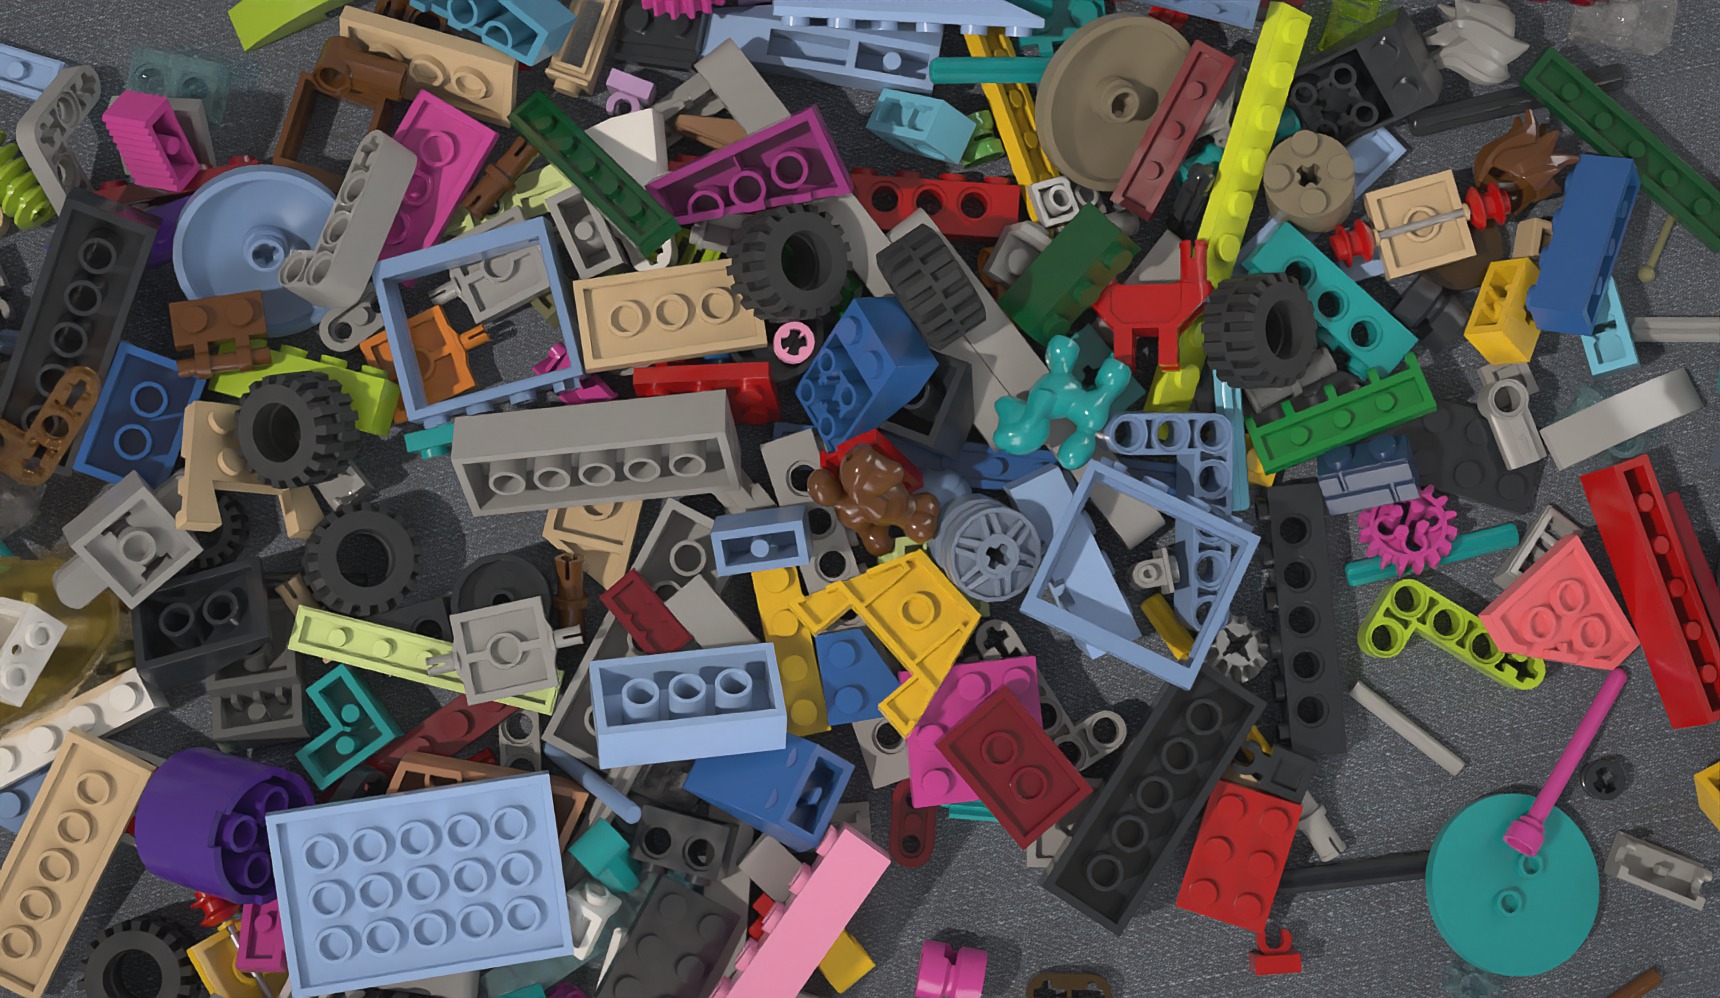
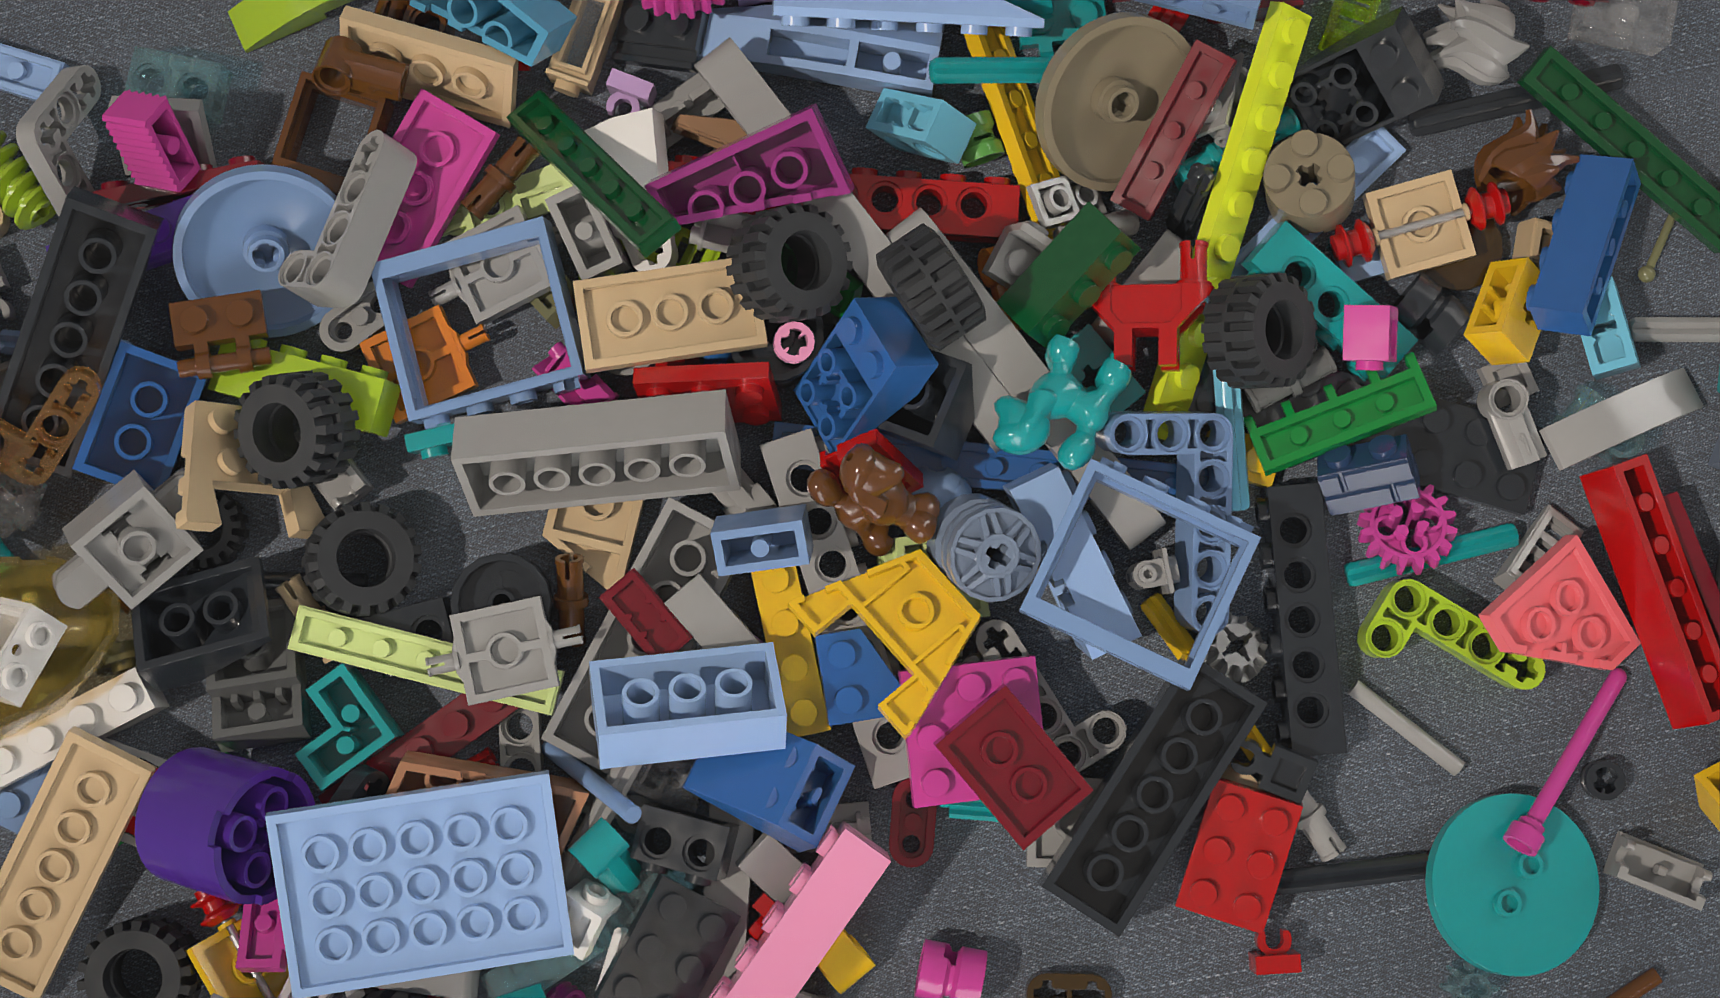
none -> dark pink brick [1343,305,1398,371]

